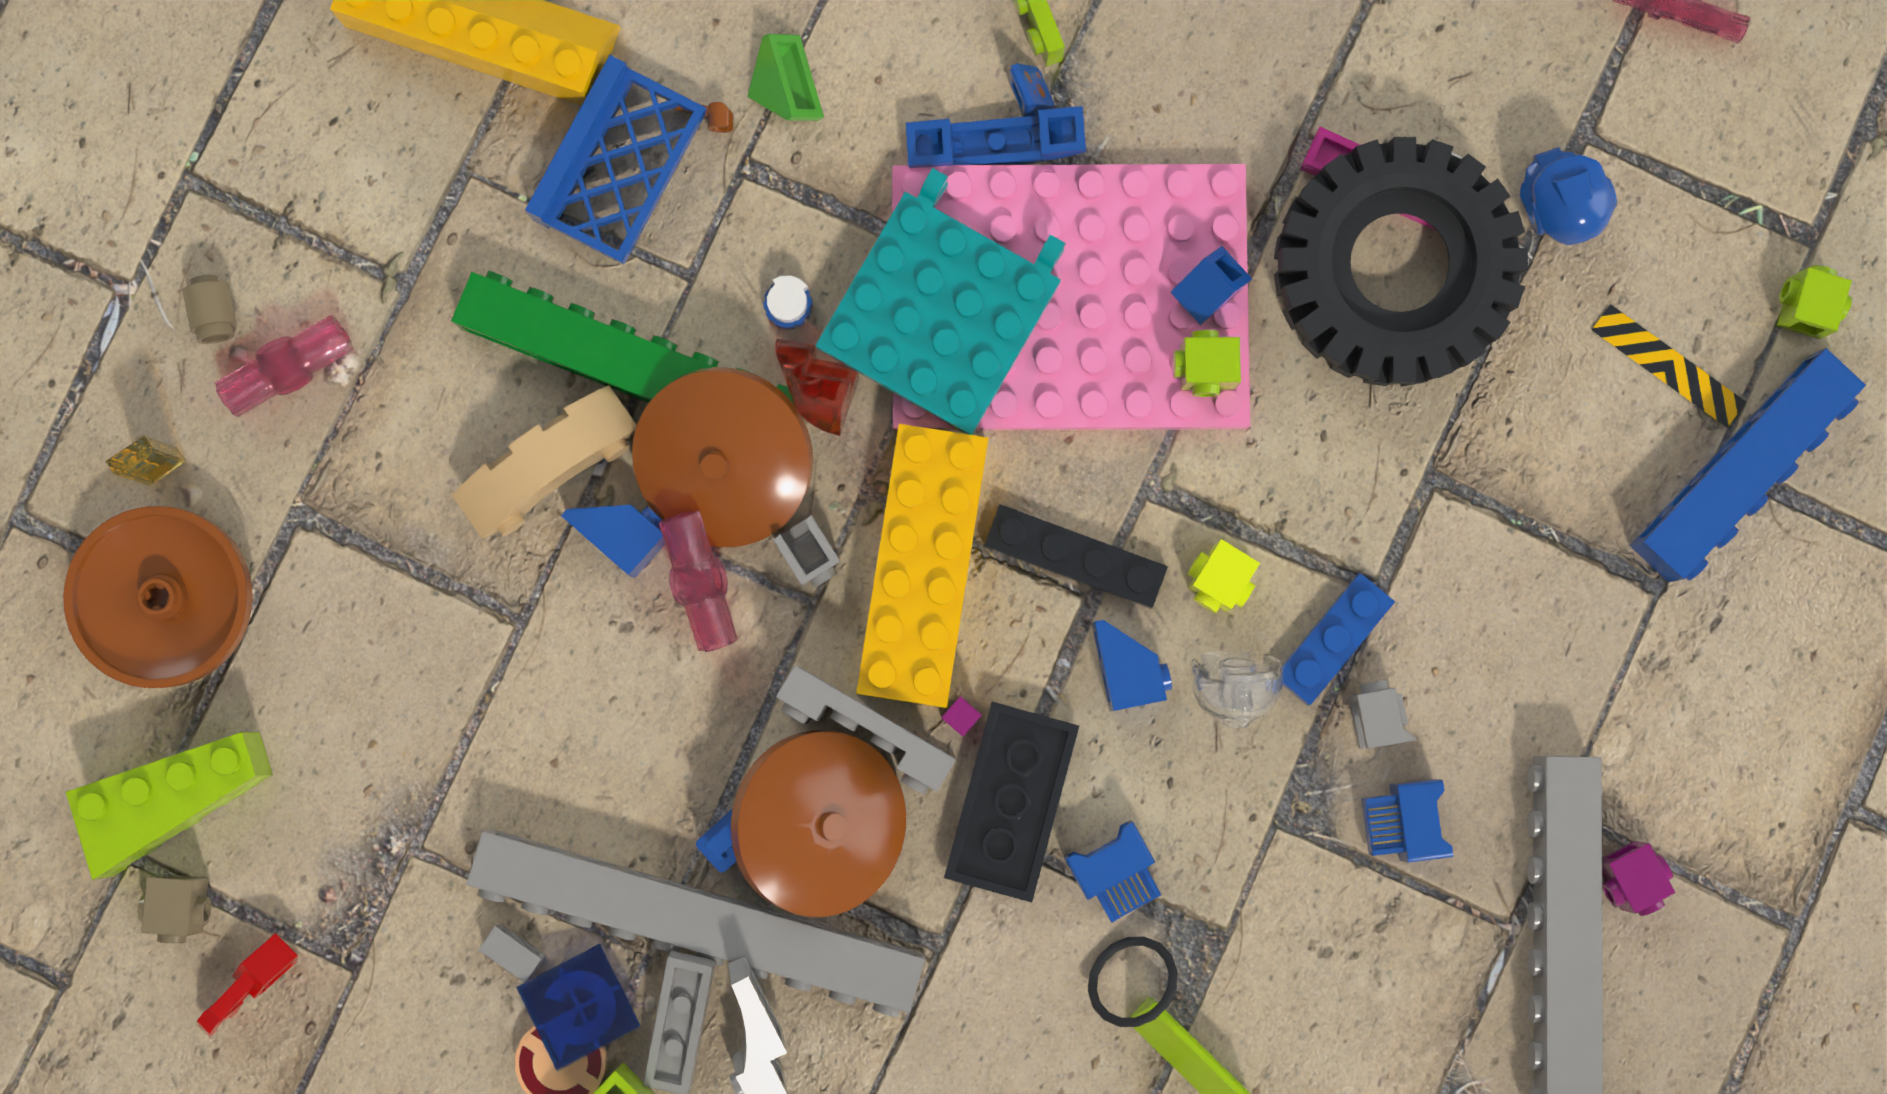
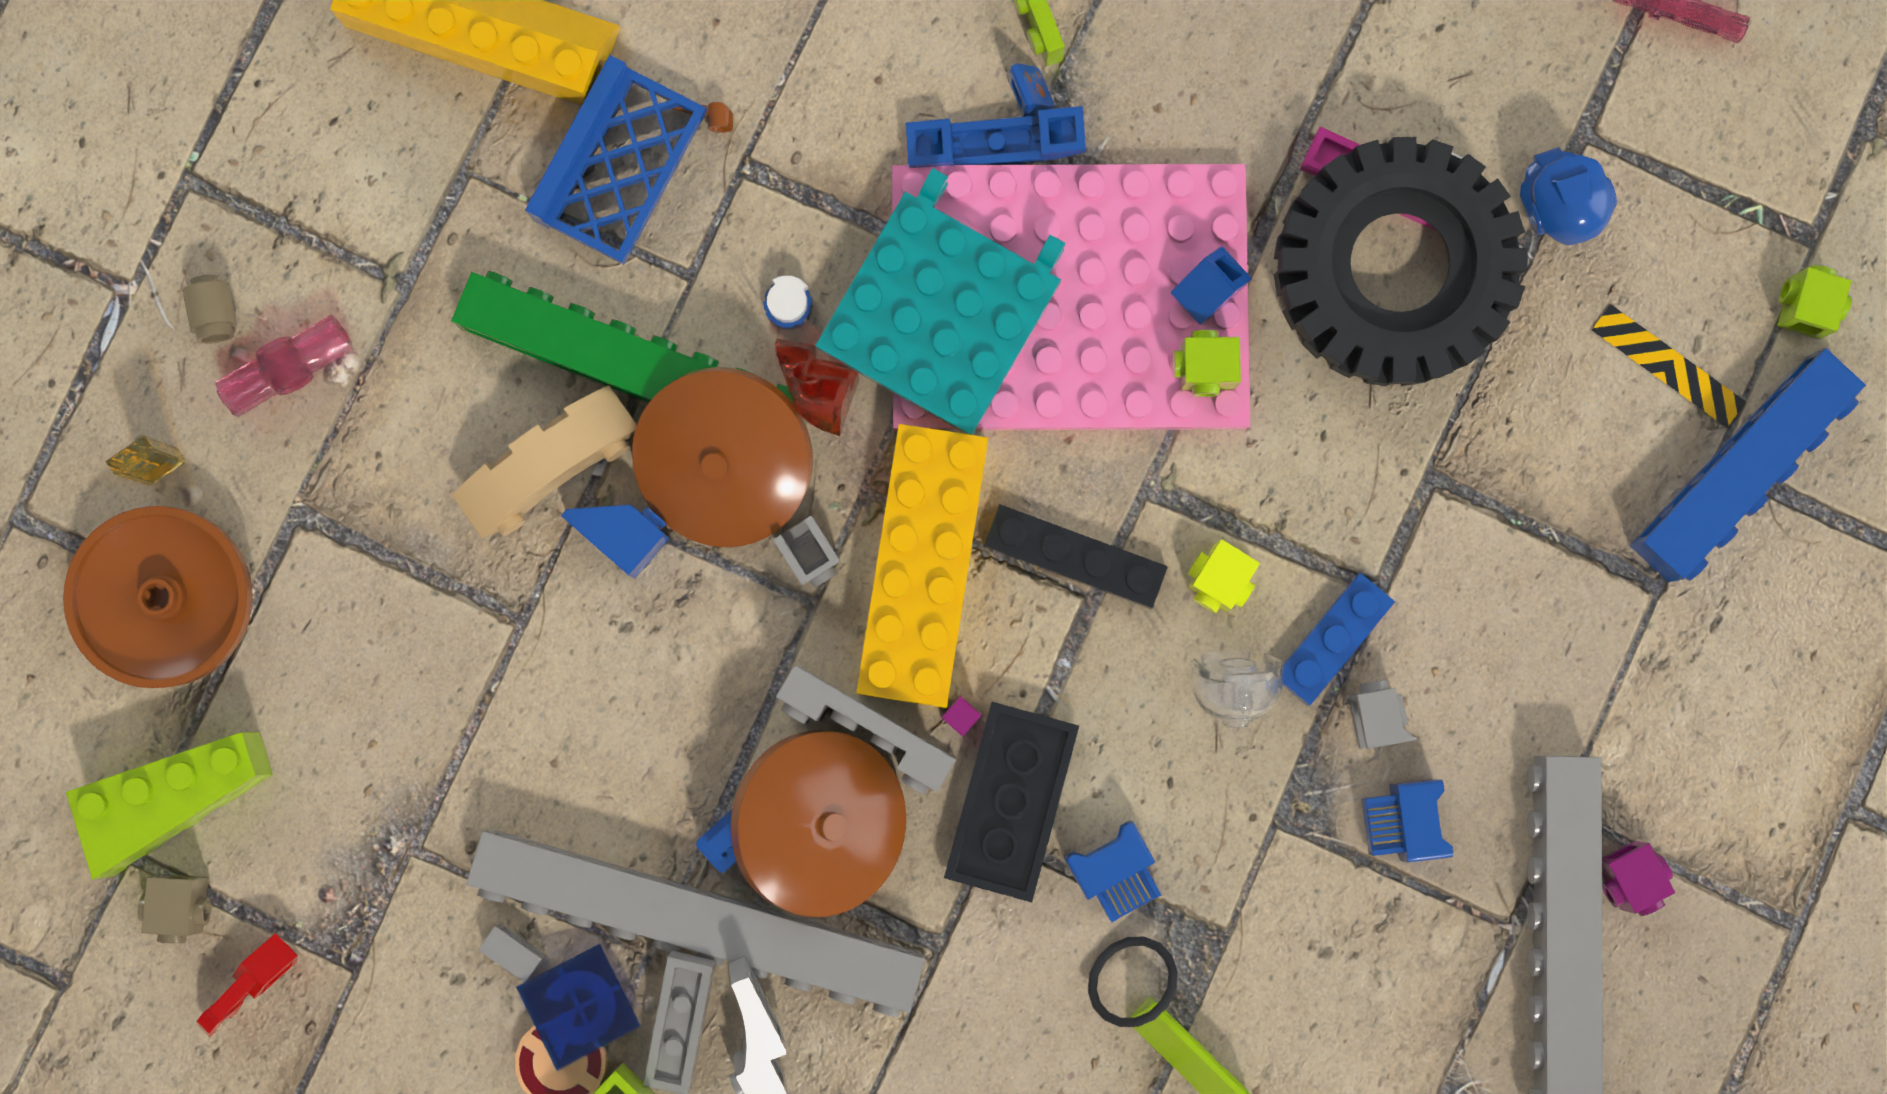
clear pink piece [659,511,738,652] -> none
bright green slope [747,34,824,121] -> none
blue slope [1091,620,1172,712] -> none

